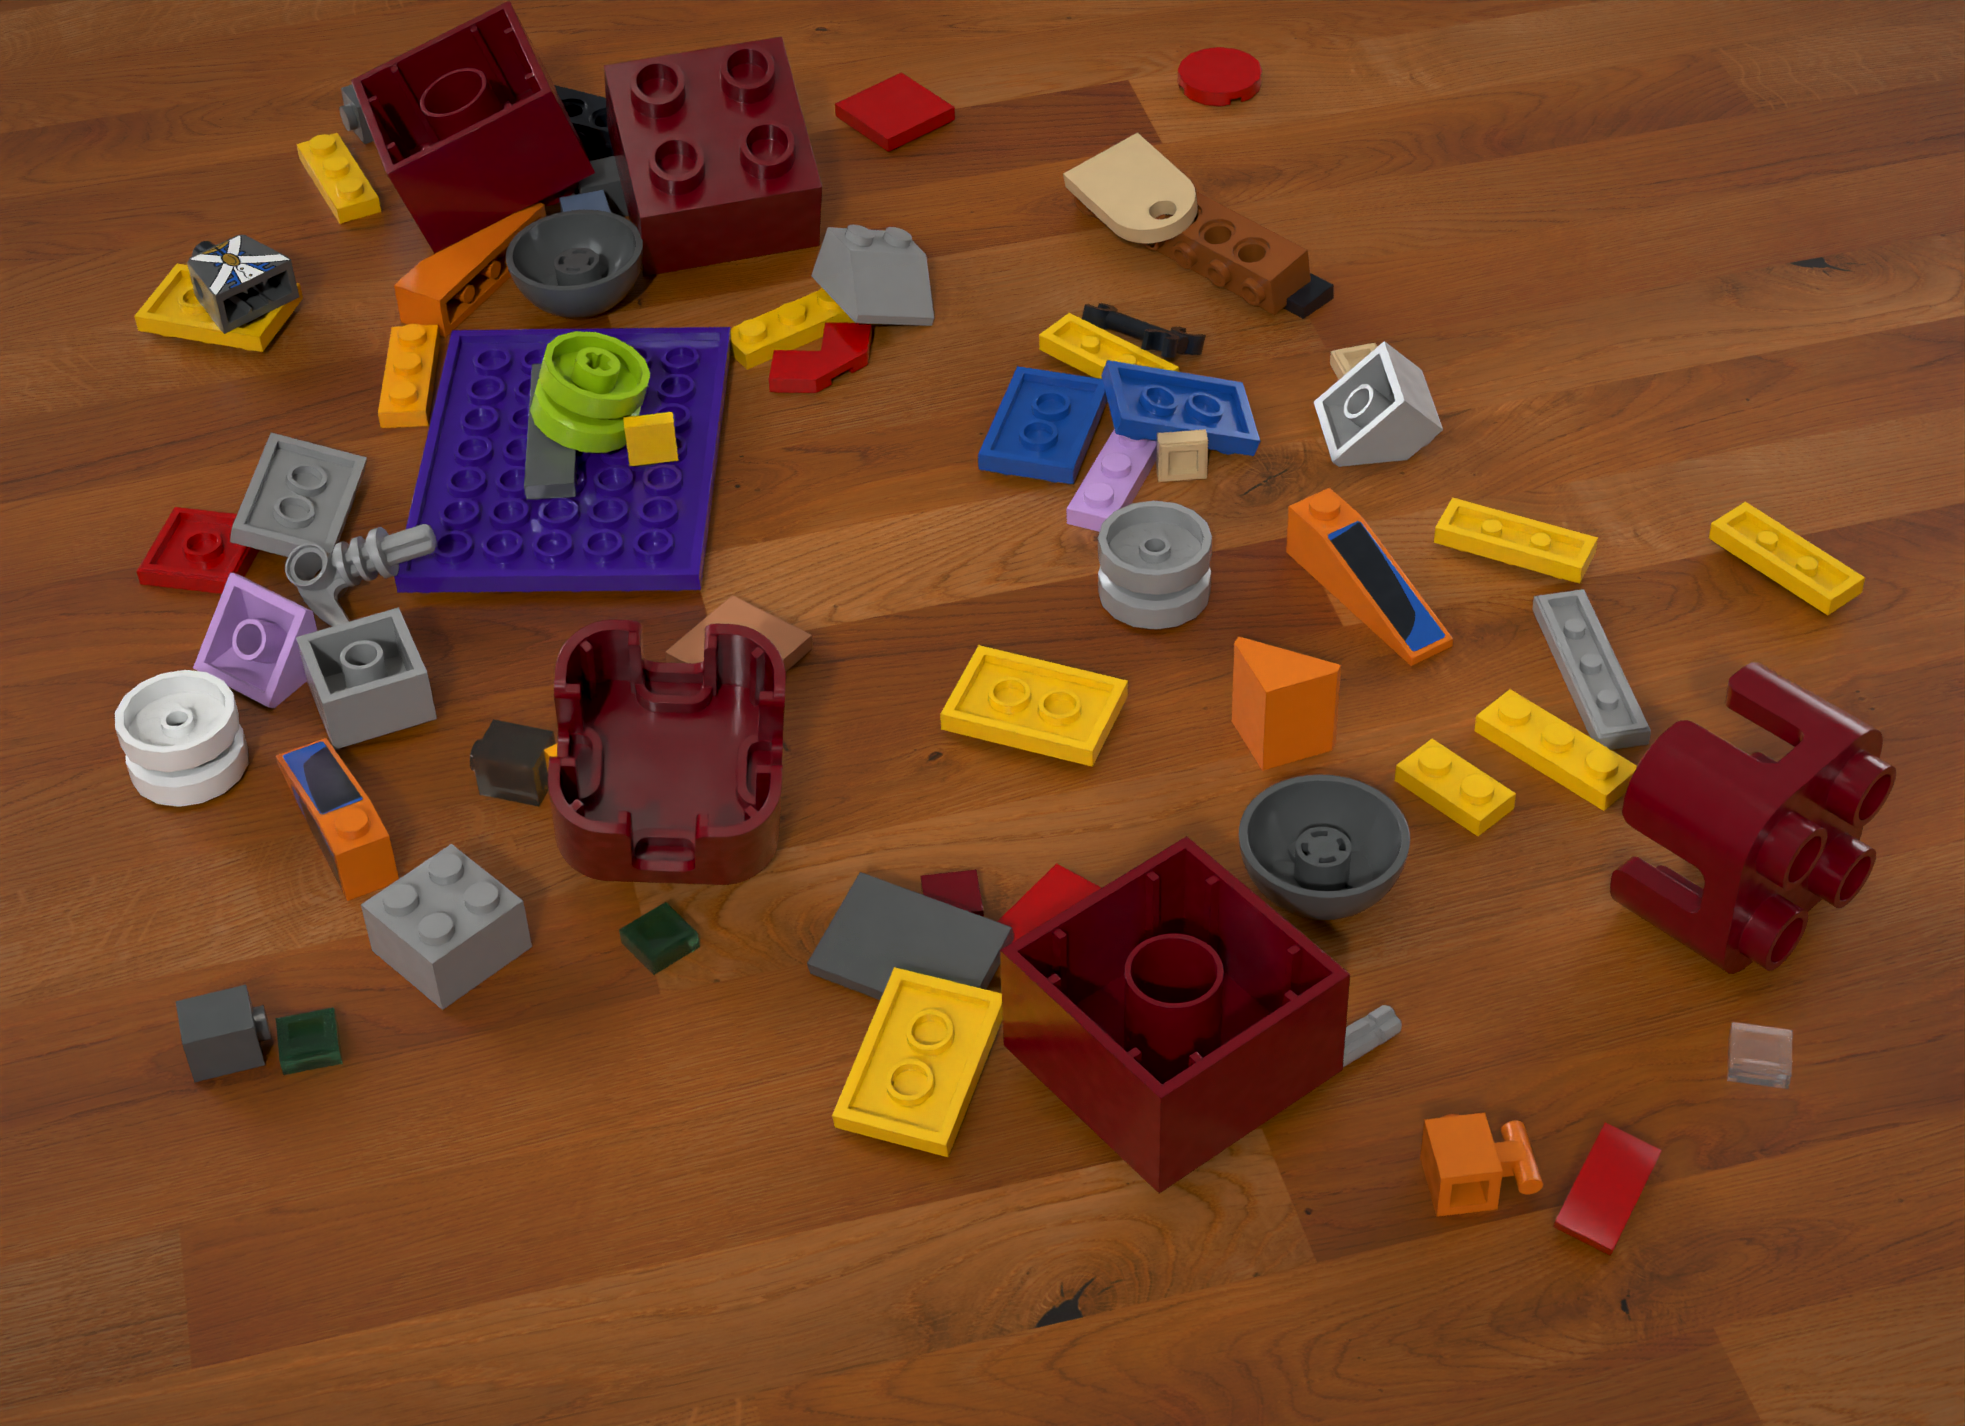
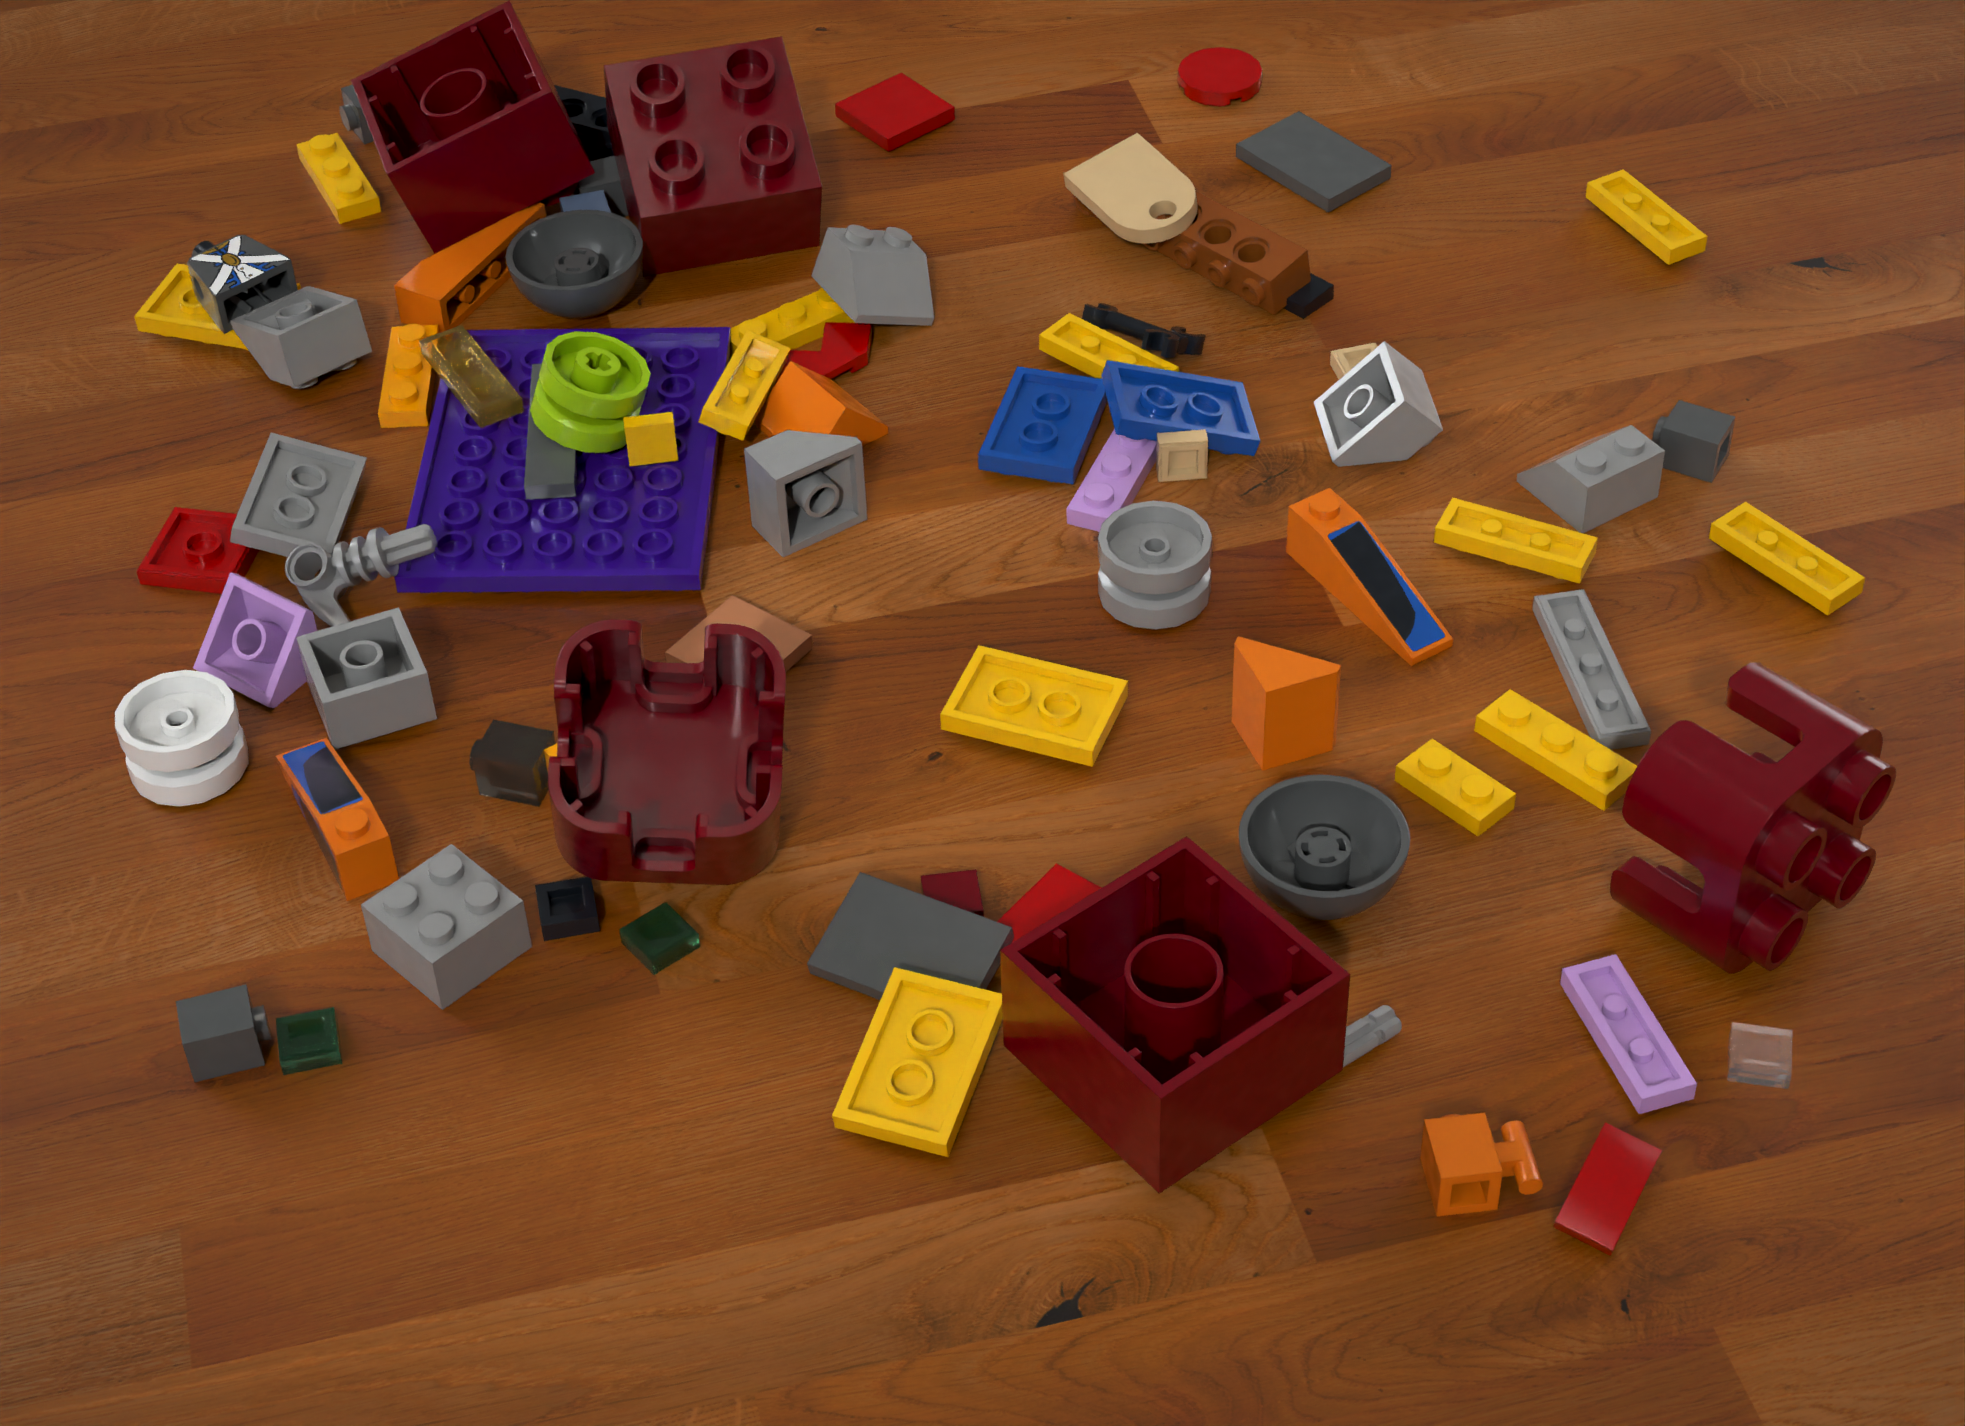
none -> light grey slope [230,286,372,389]
none -> clear yellow tile [419,325,524,428]
none -> black tile [535,877,600,941]
none -> yellow plate [698,330,791,441]
none -> light grey slope [744,430,868,557]
none -> orange slope [755,361,889,447]
none -> dark grey tile [1236,111,1392,212]
none -> light grey slope [1517,425,1665,533]
none -> lavender plate [1560,954,1697,1114]
none -> yellow plate [1585,169,1708,265]
none -> dark grey brick [1652,400,1735,483]

